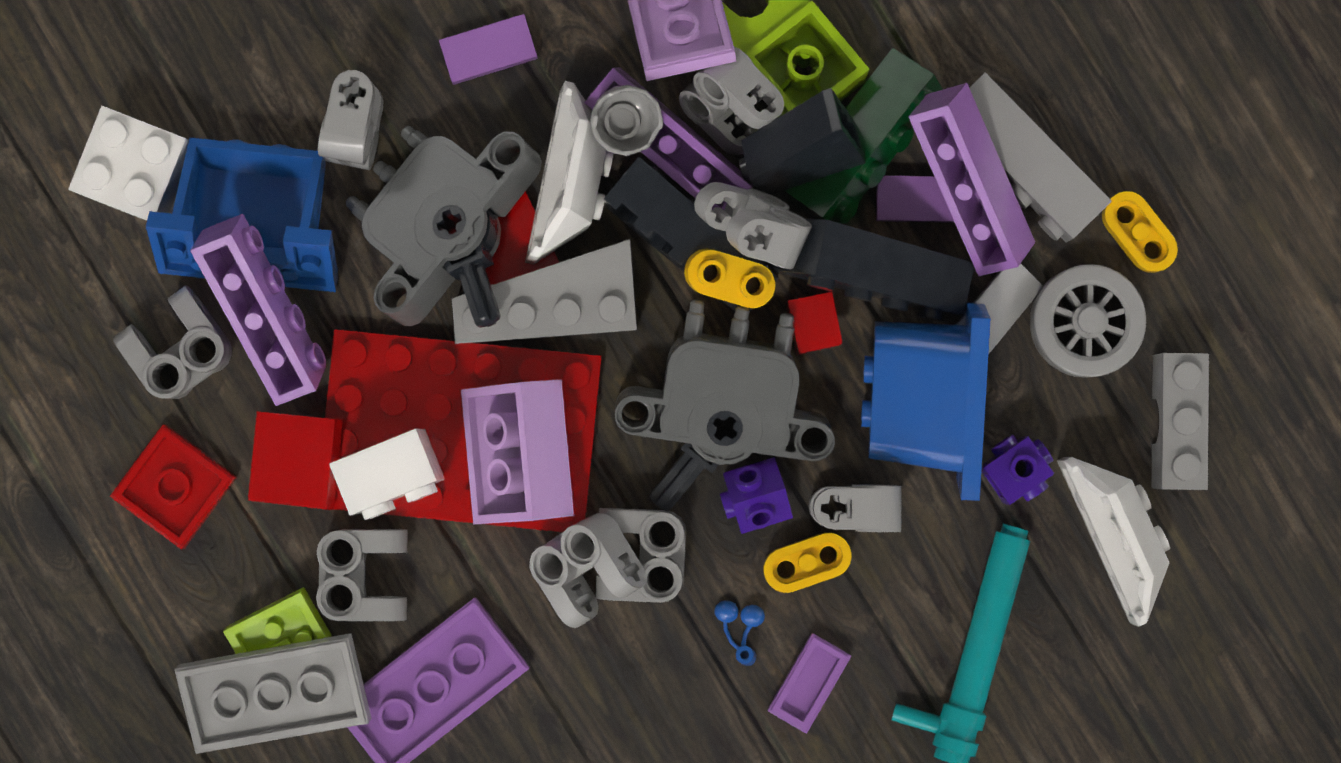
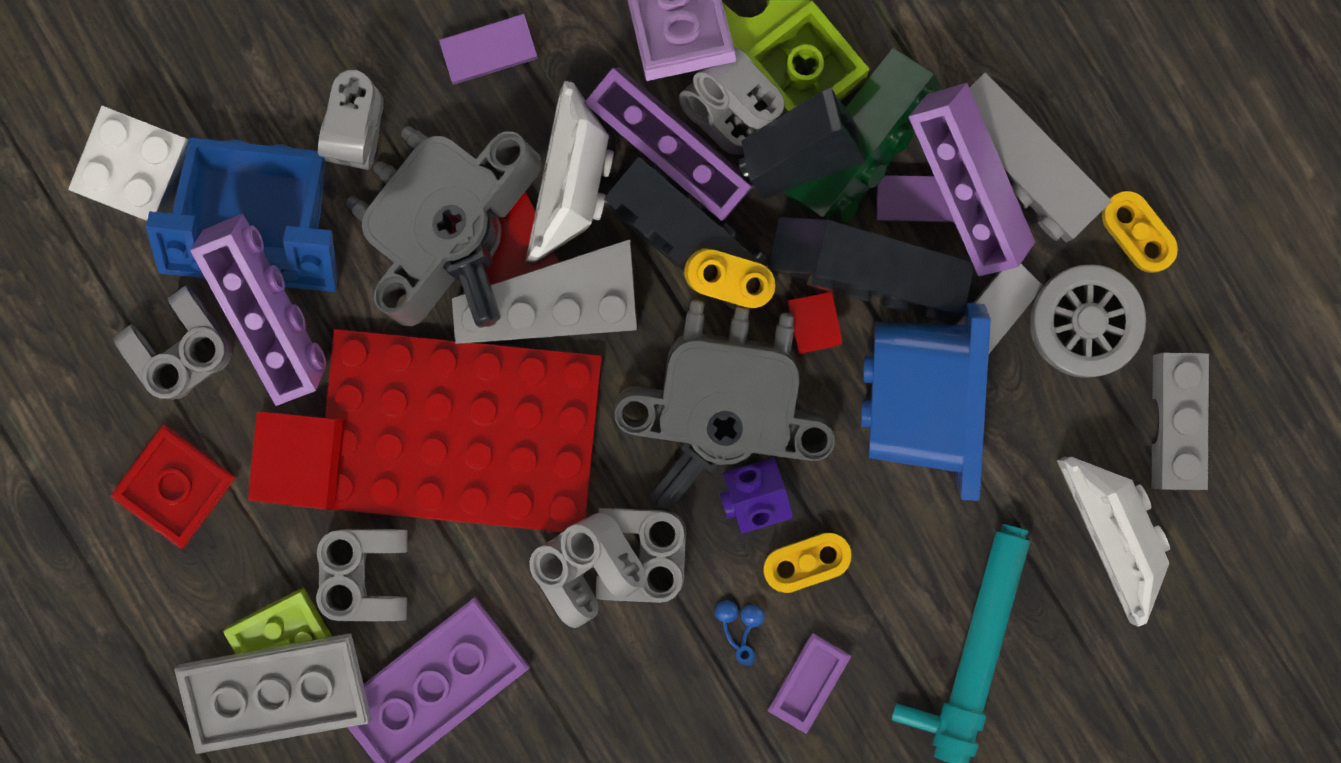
white brick [329,429,445,520] -> none
lavender slope [461,380,574,525] -> none
light grey hair [590,85,663,156] -> none
light grey piece [694,182,812,269] -> none
light grey piece [808,484,902,532] -> none
dark purple brick [981,434,1054,505] -> none

